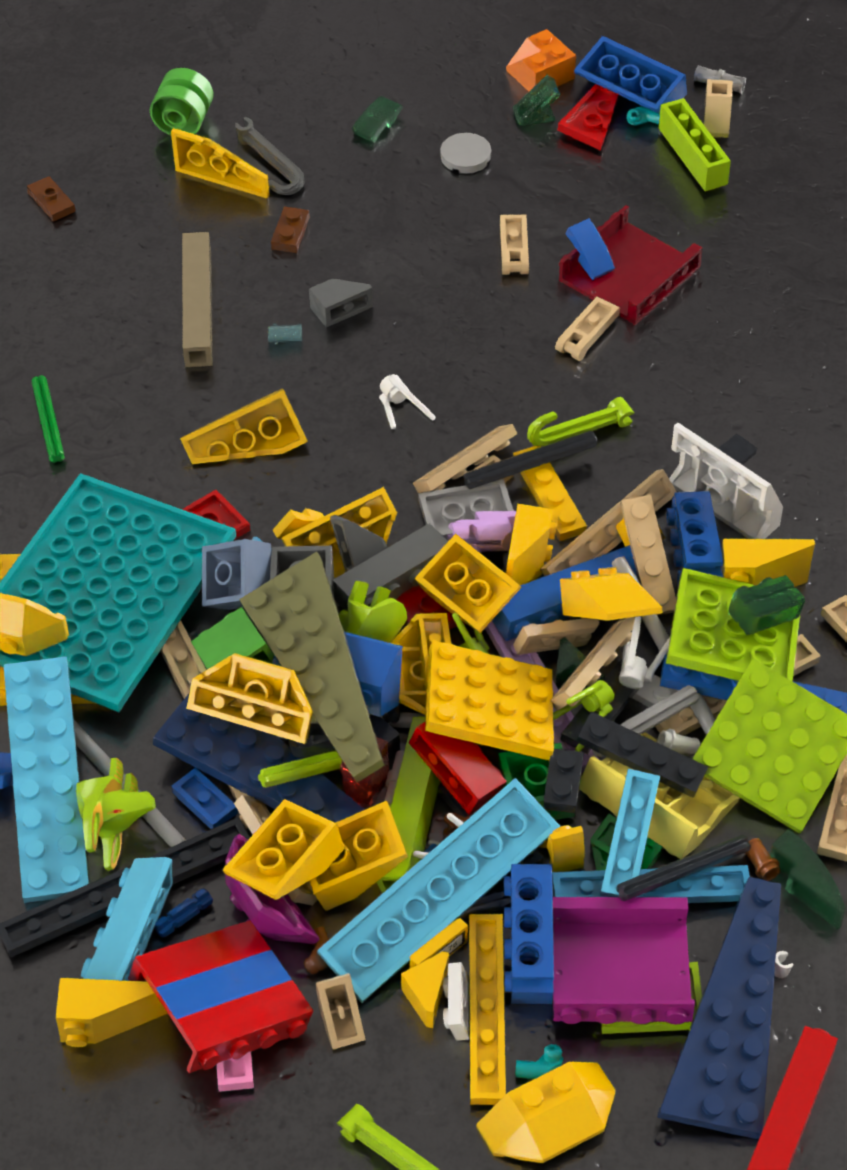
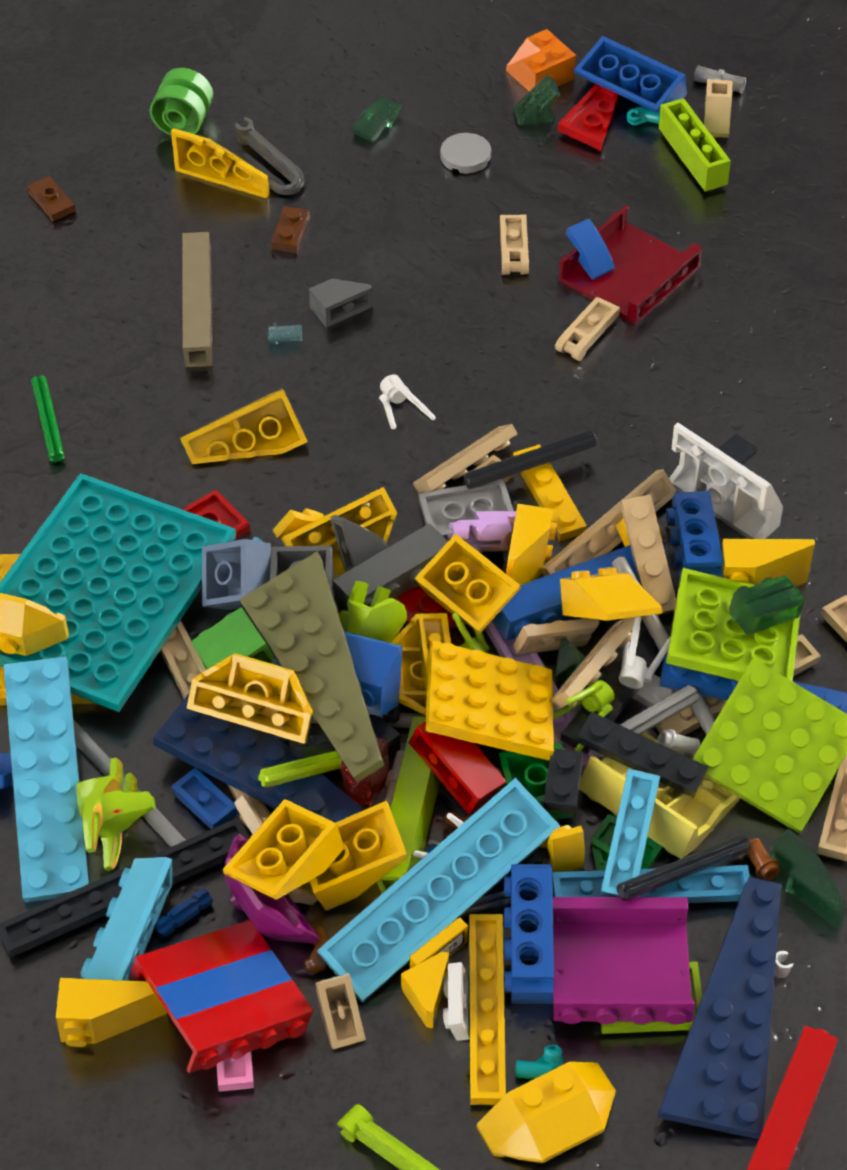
lime piece [527,397,635,447] -> none

